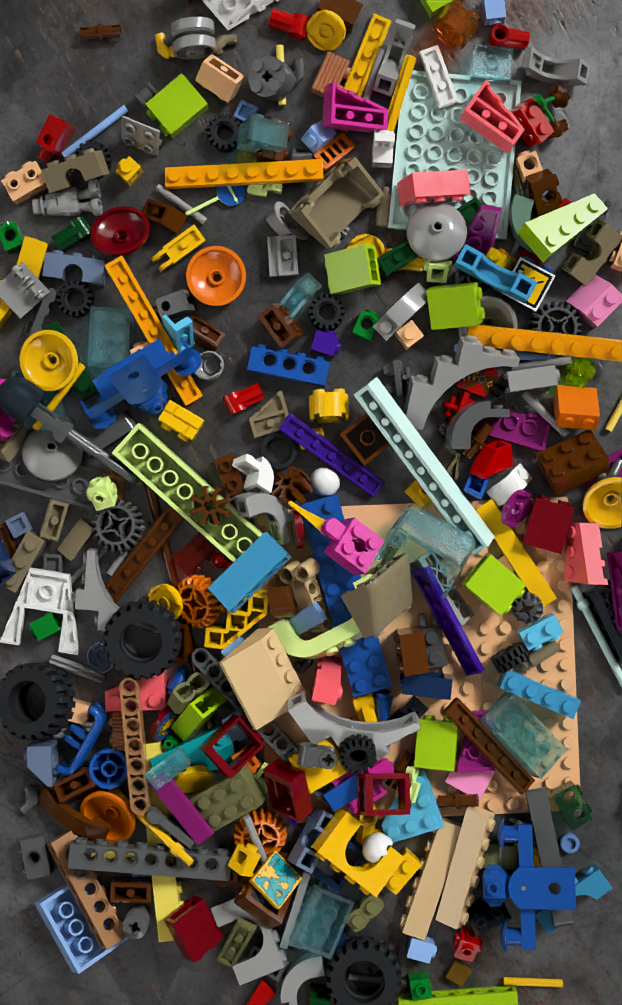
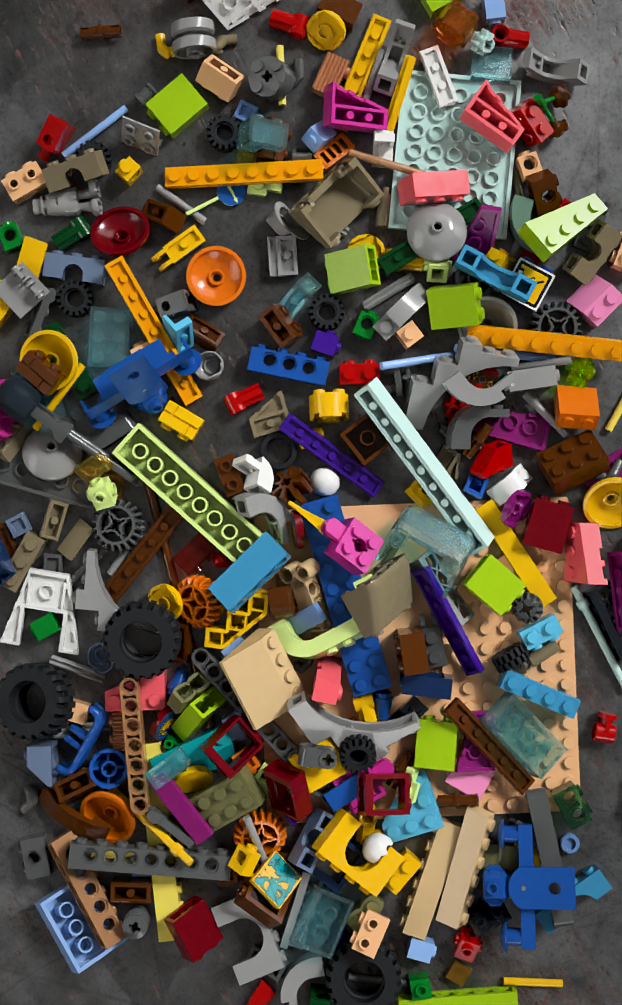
reddish brown gear [190,486,232,526] -> none
olive tile [216,917,257,968] -> none
none -> reddish brown brick [15,350,66,396]
none -> clear yellow plate [73,451,114,483]
none -> red brick [339,360,380,386]
none -> medium nougat bar [348,149,426,174]
none -> light nougat brick [349,908,390,959]
none -> light grey axle [362,273,415,310]
none -> light blue bar [380,352,454,370]
none -> light grey arch [442,371,517,406]
none -> light aqua gear [470,28,495,56]
none -> red piece [591,711,618,744]

